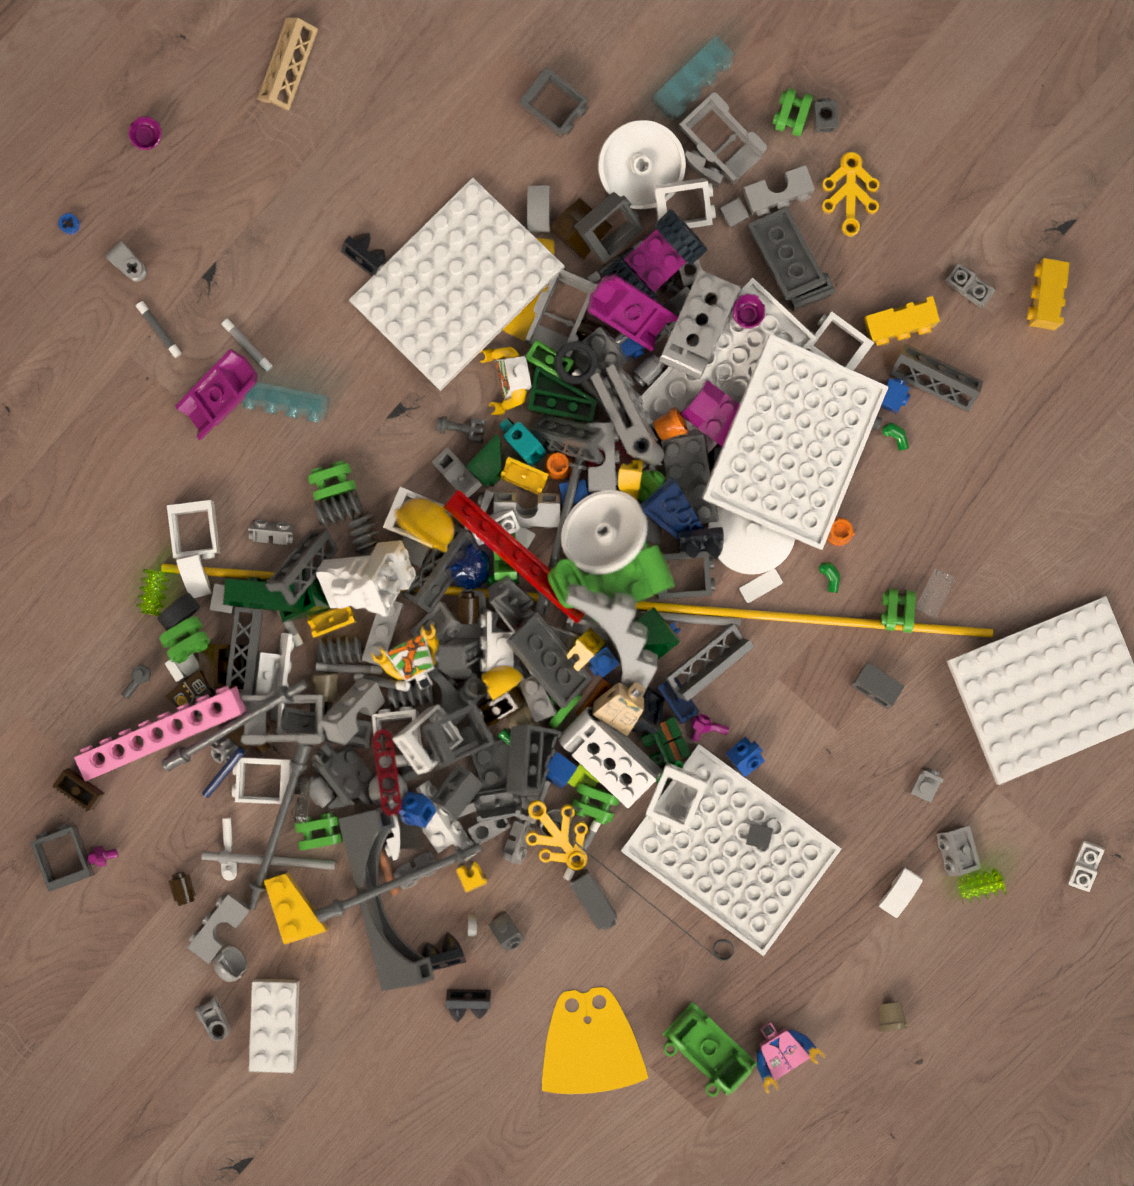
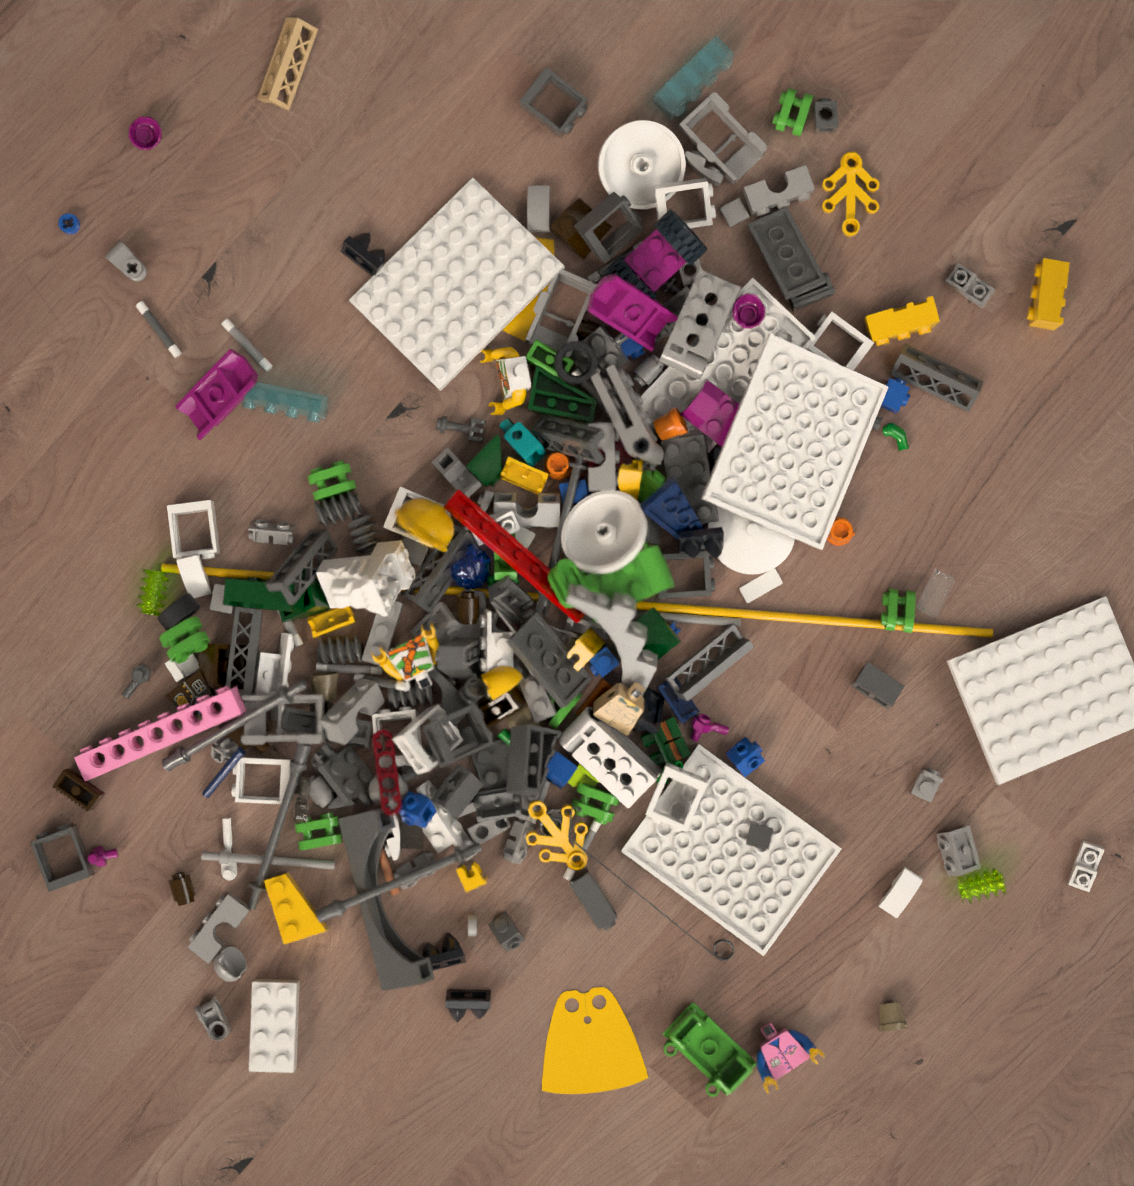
green arm [819,562,840,593] -> none

